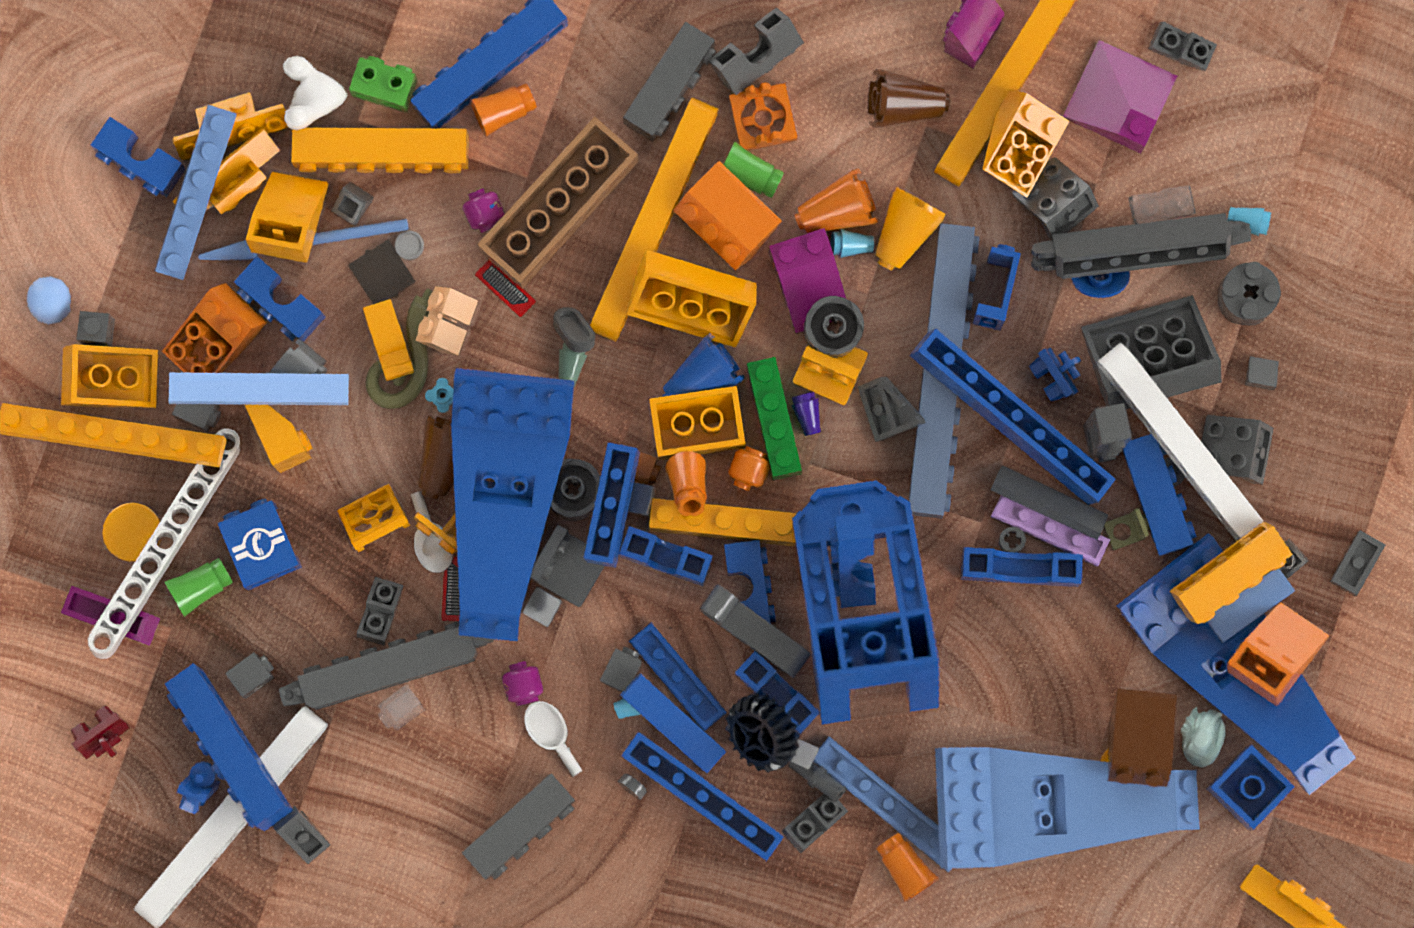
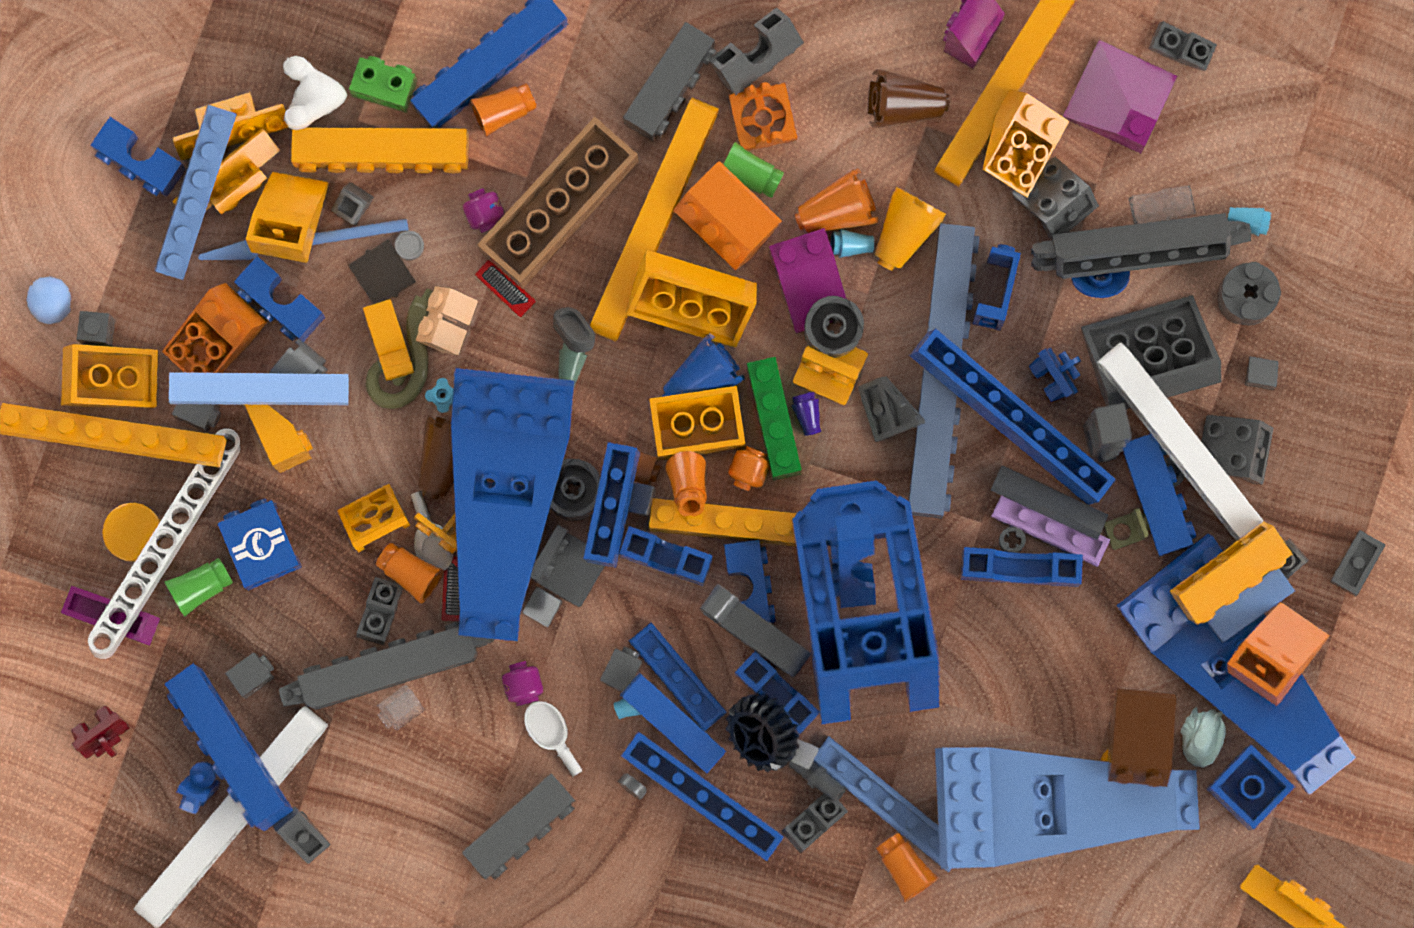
none -> orange plant [376,543,444,604]

